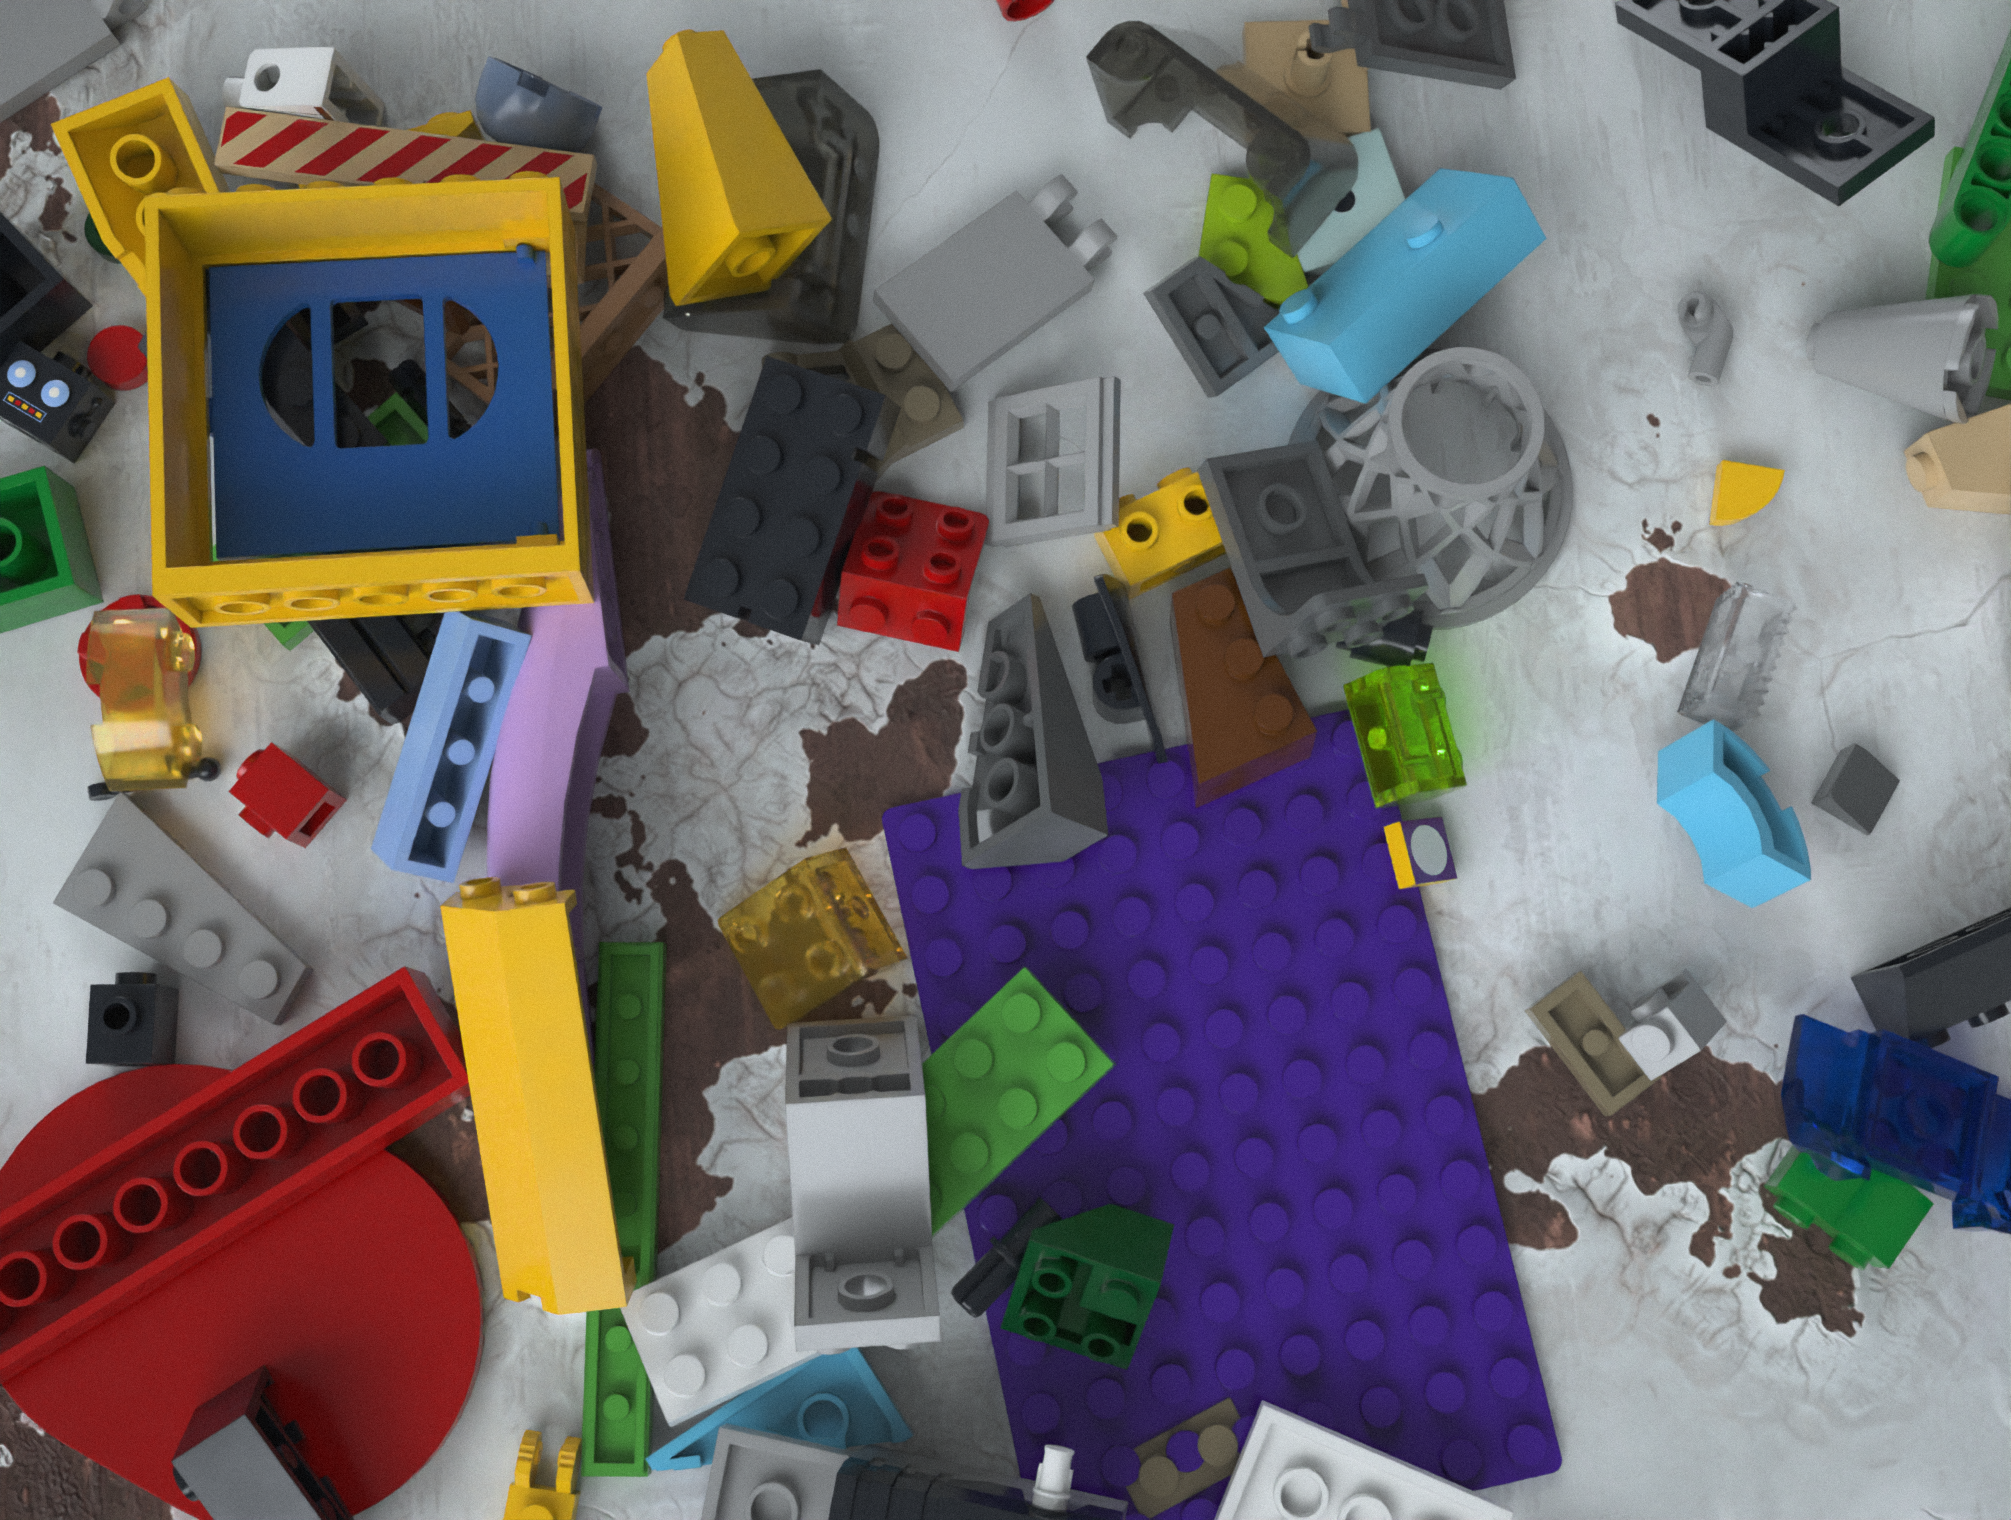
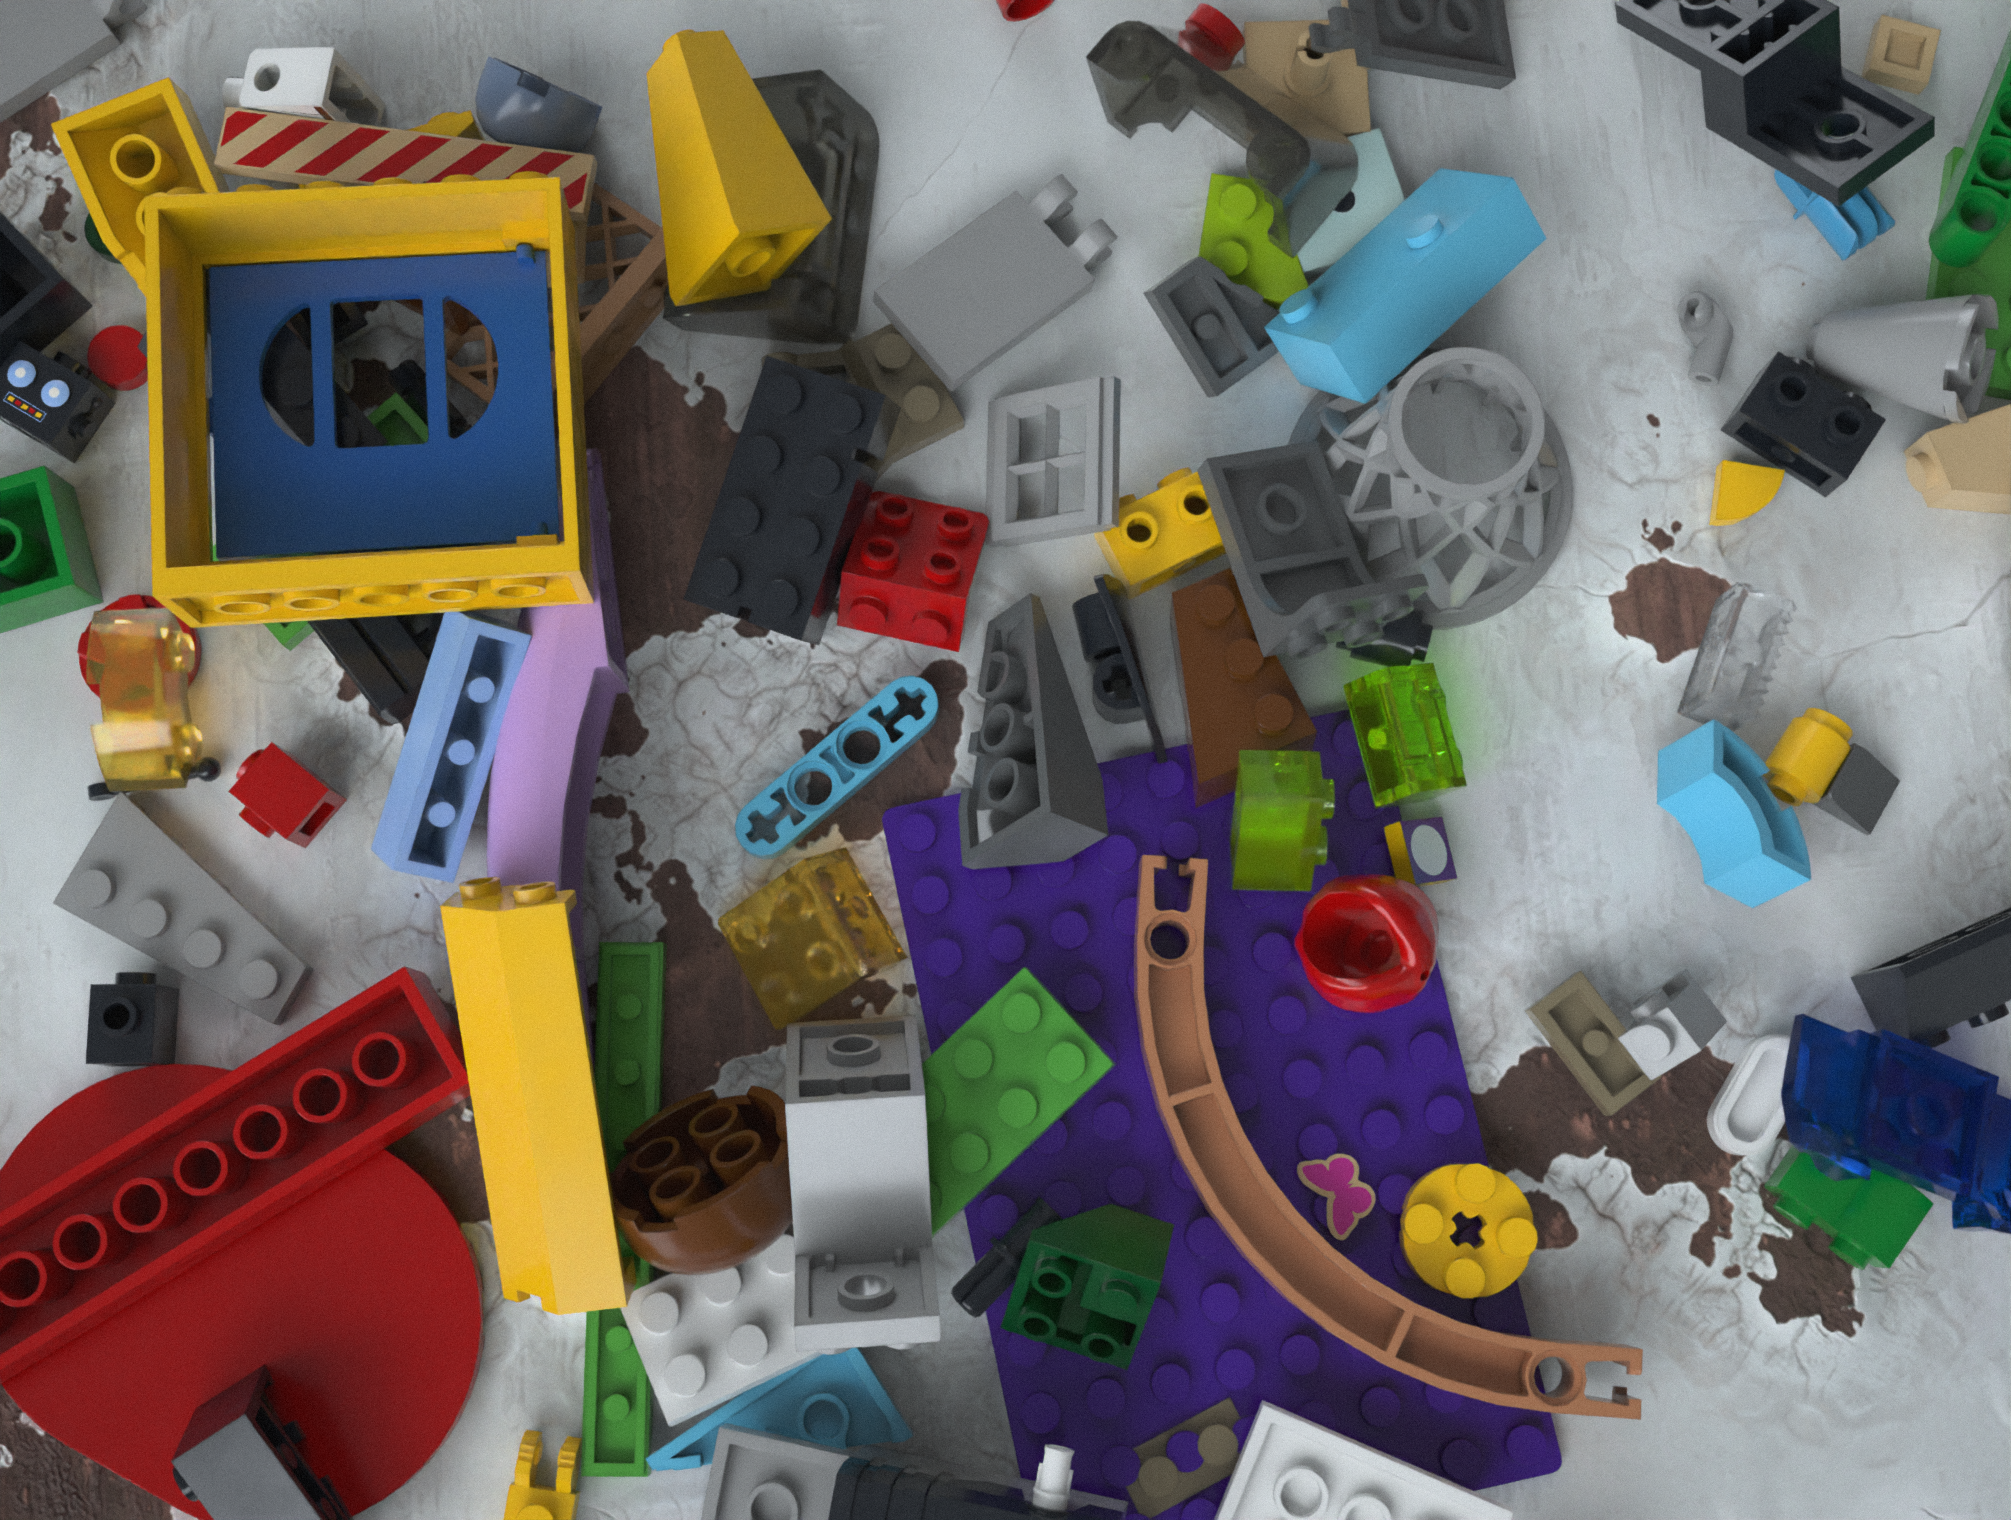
none -> reddish brown cylinder [609,1085,793,1275]
none -> medium azure beam [735,676,939,860]
none -> nougat piece [1134,855,1643,1420]
none -> red tile [1185,3,1245,63]
none -> clear neon green brick [1229,750,1335,891]
none -> red piece [1294,874,1439,1013]
none -> dark pink sticker [1297,1154,1376,1240]
none -> yellow plate [1399,1163,1538,1299]
none -> white tile [1707,1034,1811,1156]
none -> black brick [1721,351,1886,497]
none -> yellow brick [1763,708,1853,806]
none -> dark azure arm [1774,136,1895,261]
none -> tan tile [1861,15,1941,95]

